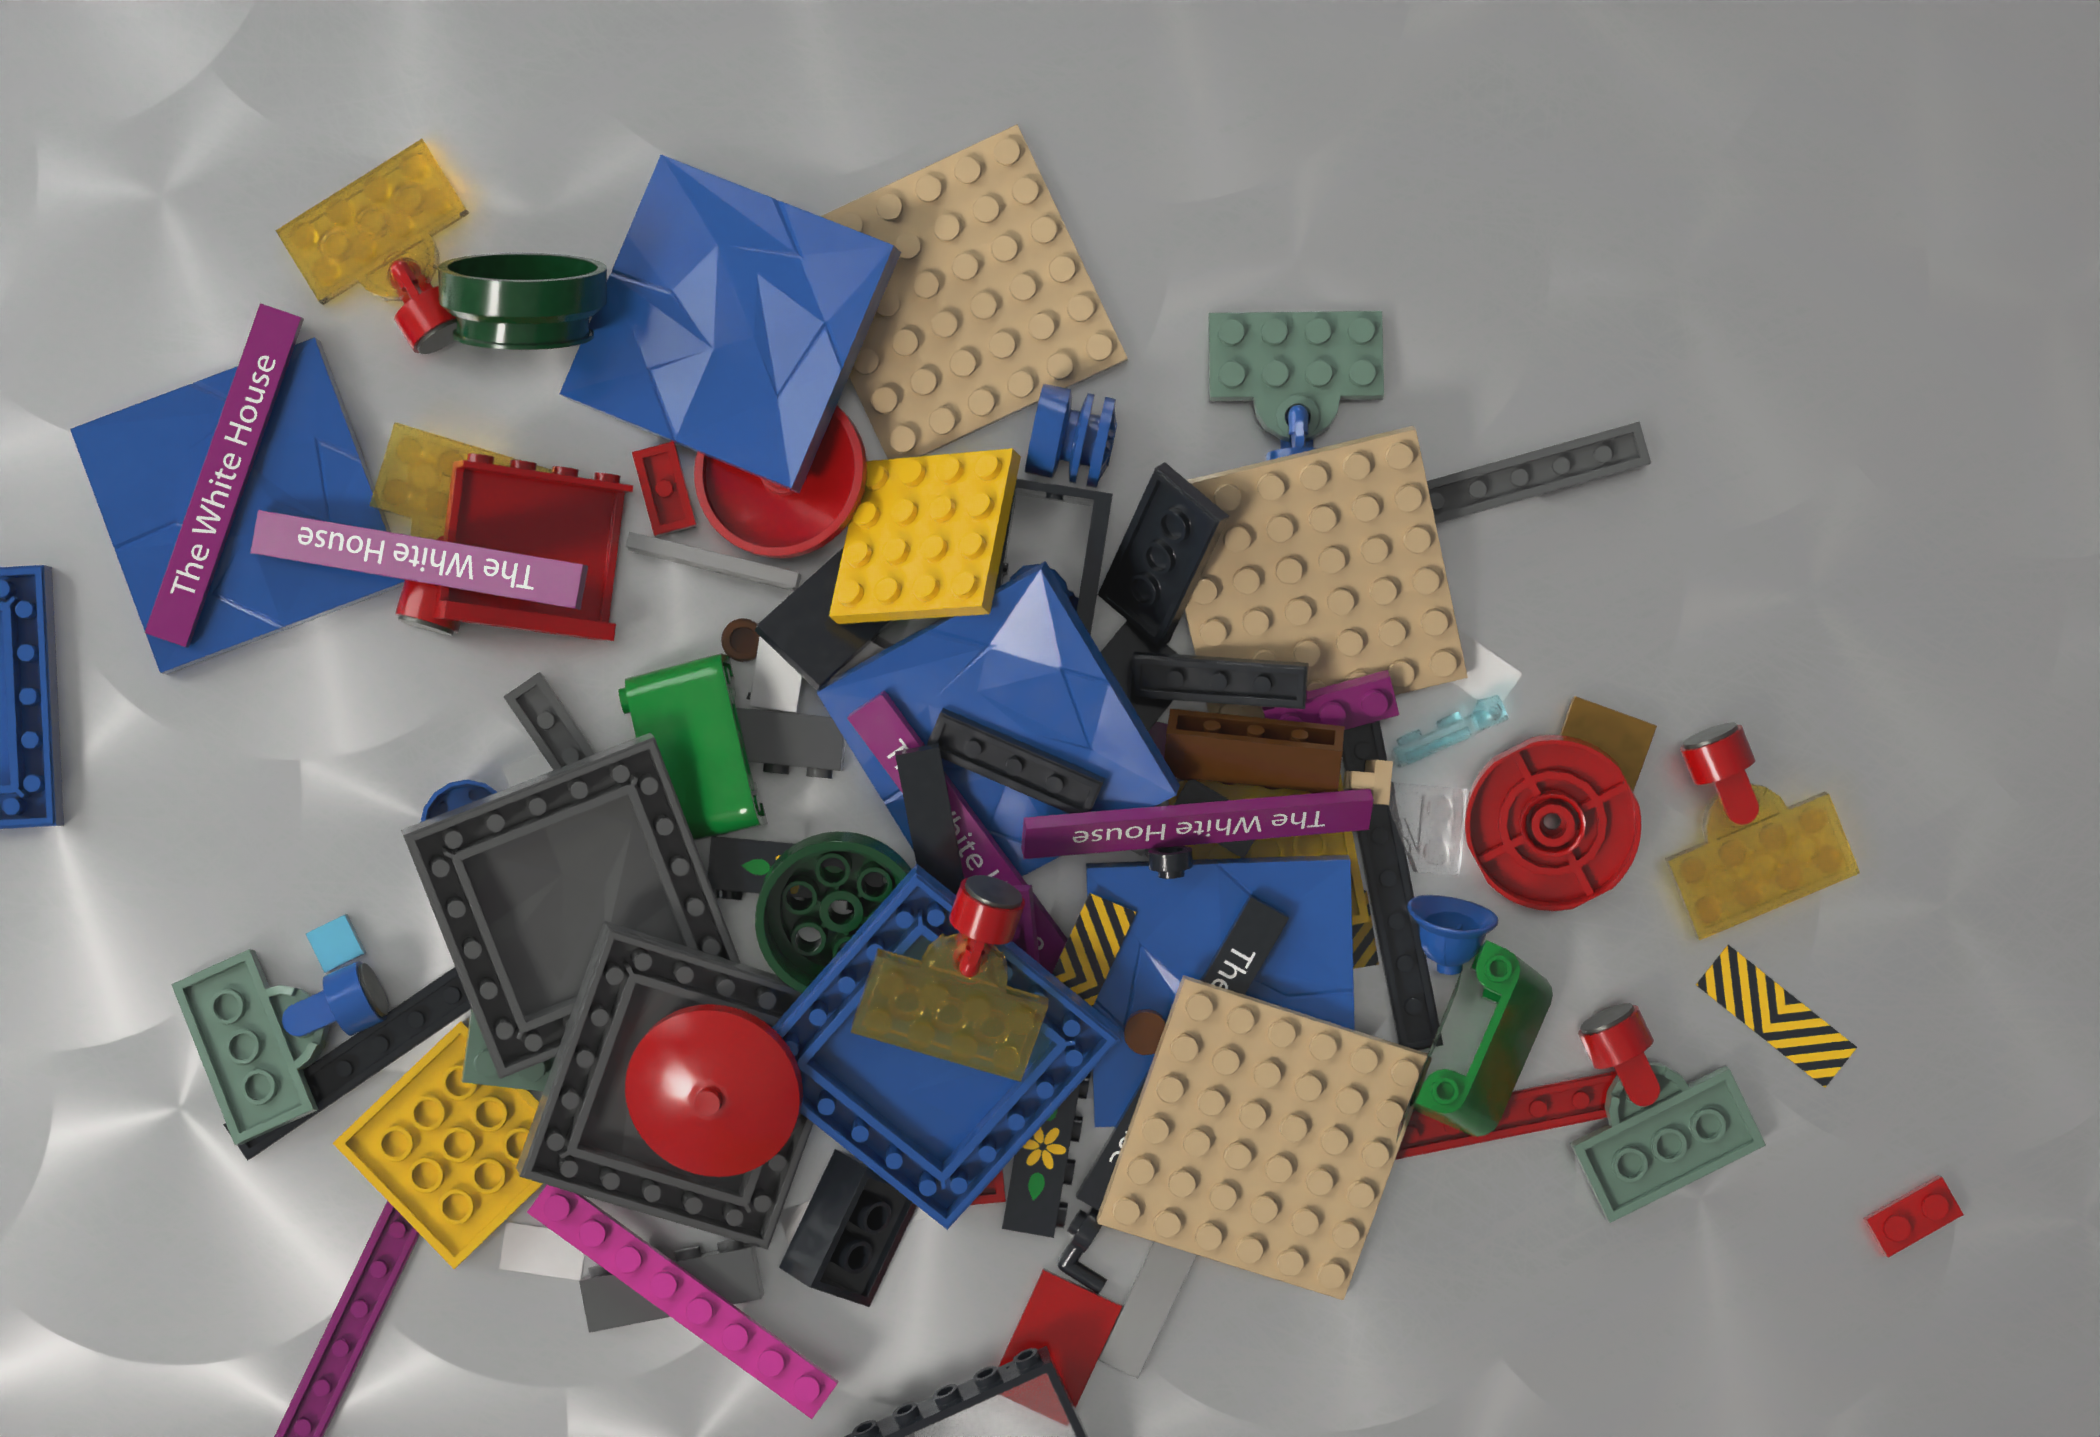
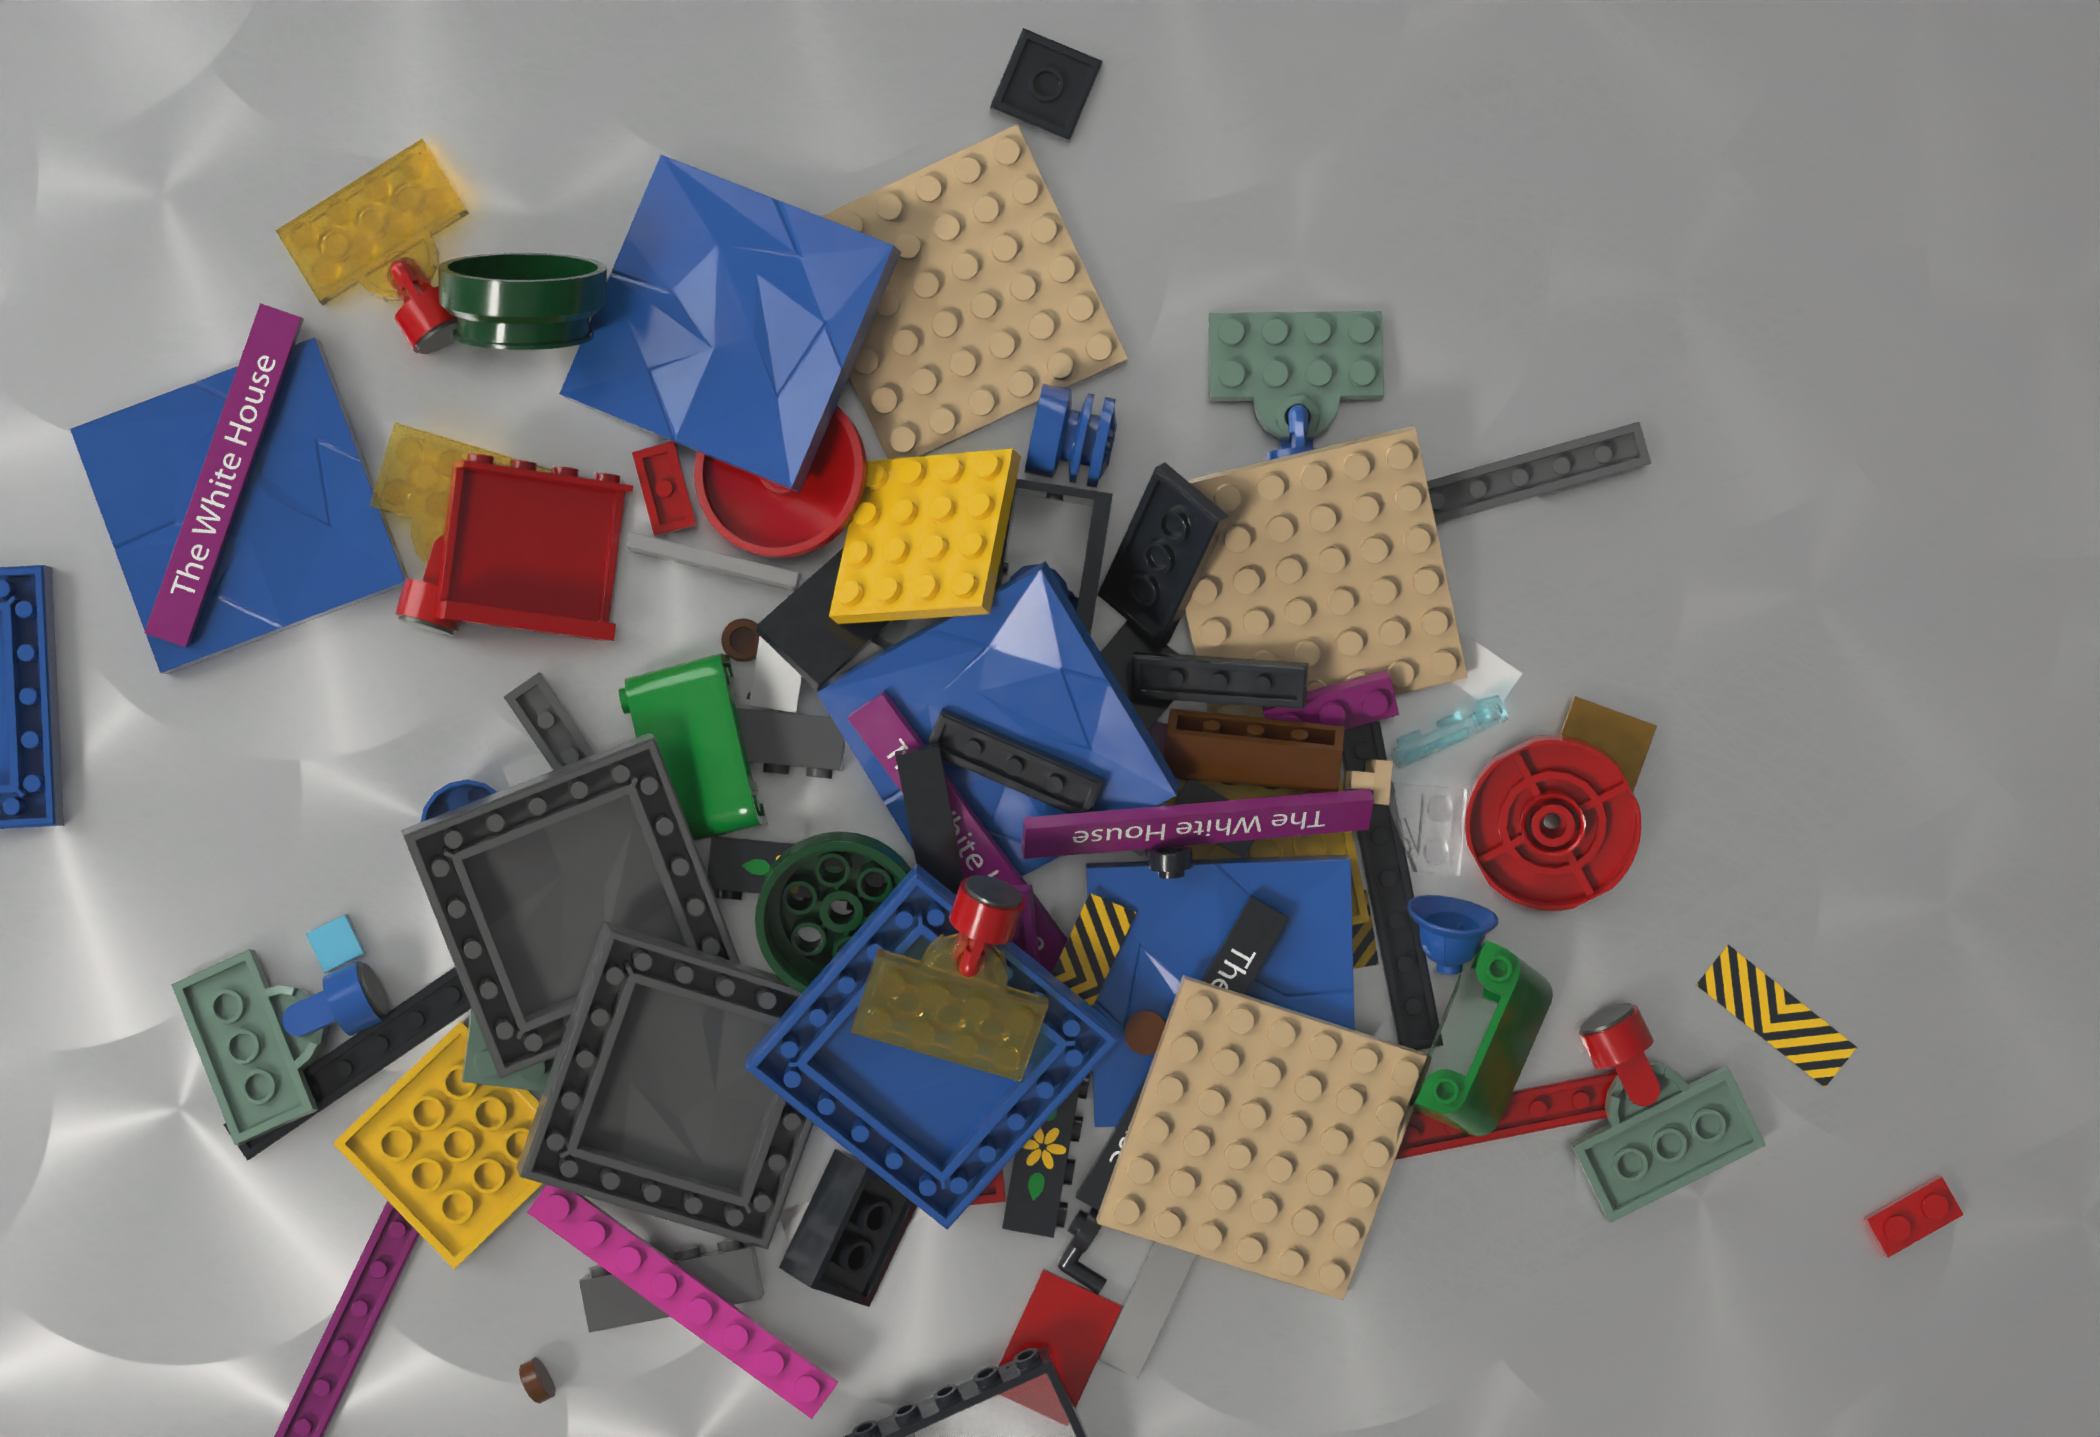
magenta tile [250,510,588,610] -> none
white sticker [499,1222,585,1280] -> none
red dish [625,1004,803,1177] -> none
clear yellow plate [1665,722,1860,940] -> none
none -> reddish brown tile [519,1357,555,1404]
none -> black tile [990,28,1103,143]

